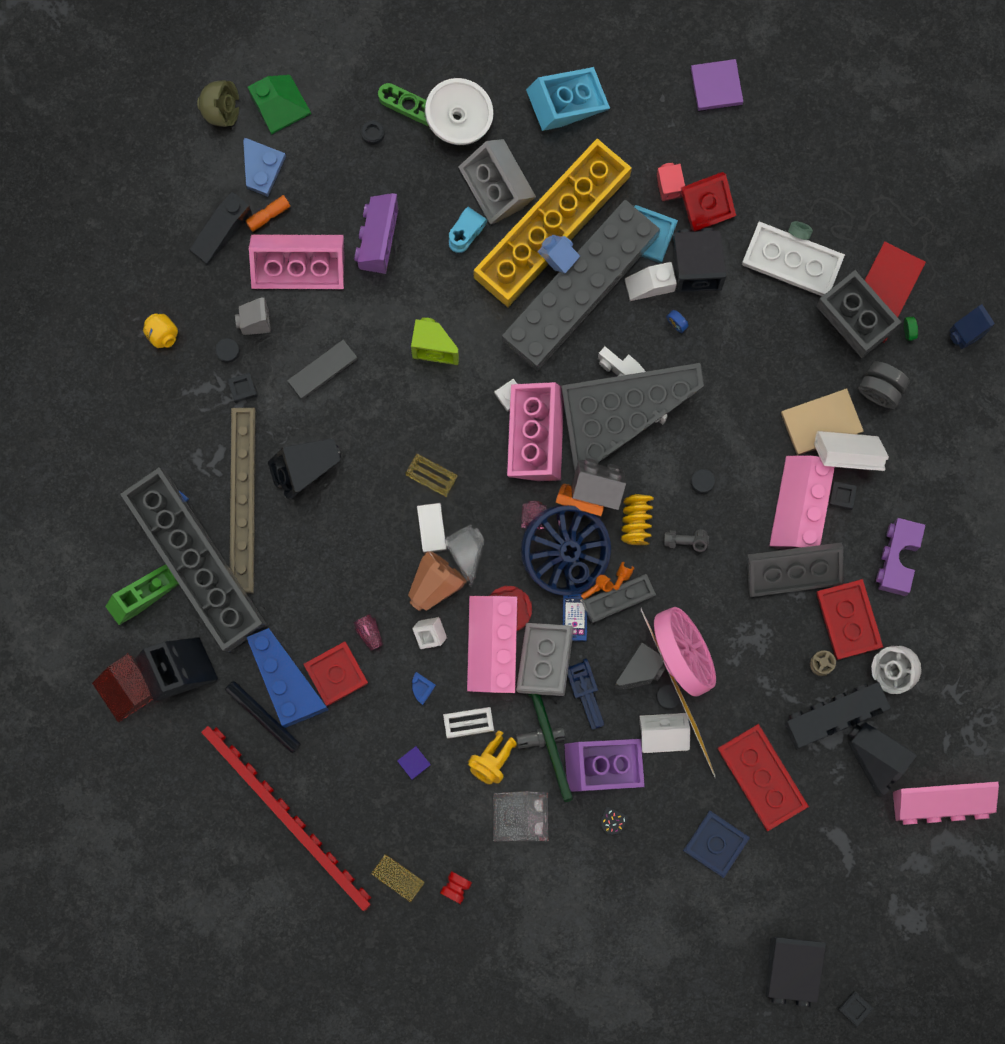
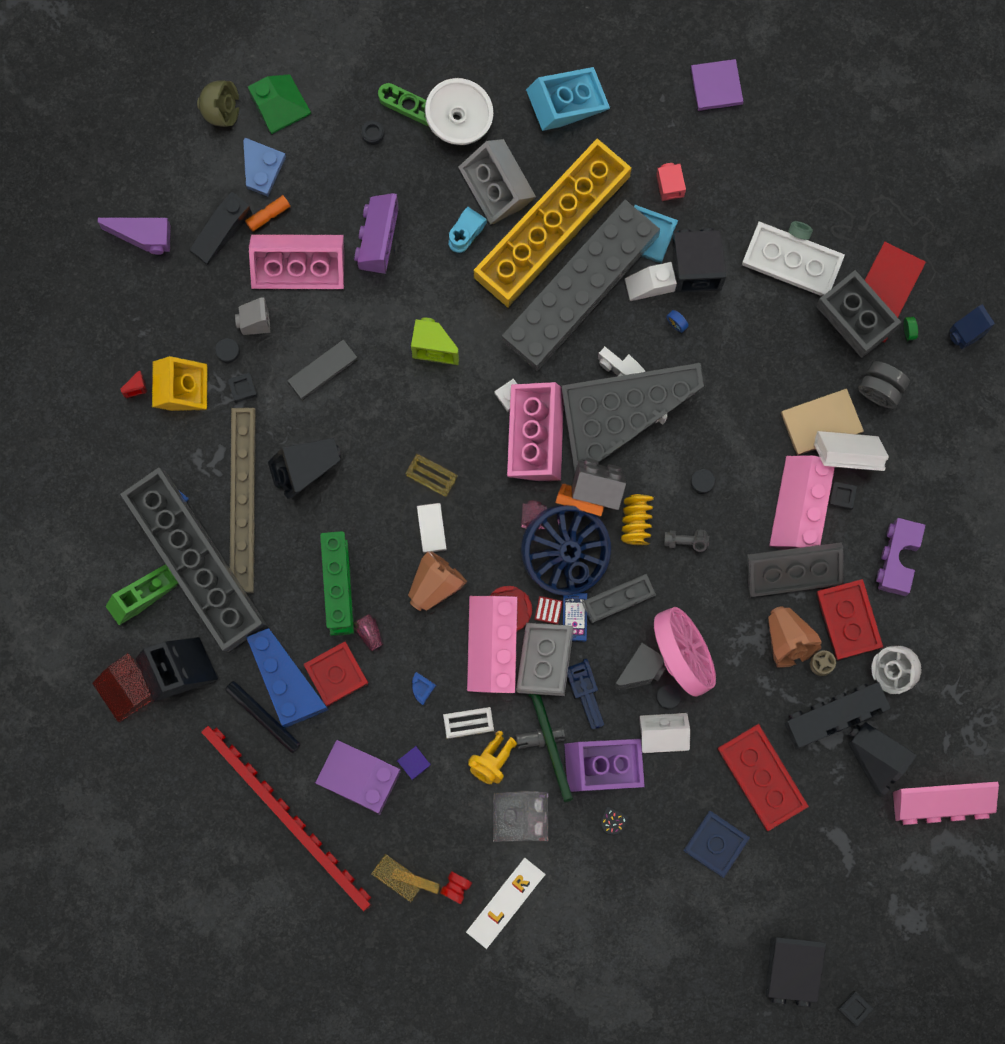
yellow head [143,314,178,348] -> none
white slope [412,617,447,649] -> none
clear slope [445,525,484,587] -> none
medium blue brick [538,235,580,273] -> none
orange hand [581,575,614,600] -> none
orange hand [613,562,634,590] -> none
sticker [641,609,715,777] -> none
red plate [681,172,736,232] -> none
none -> medium lavender slope [98,218,171,254]
none -> red slope [120,371,147,398]
none -> yellow slope [152,356,207,411]
none -> medium lavender slope [315,740,401,815]
none -> green fence [320,531,354,636]
none -> clear yellow tile [391,868,440,894]
none -> white sticker [466,858,545,949]
none -> tile [535,596,563,625]
none -> nougat cone [768,606,822,667]

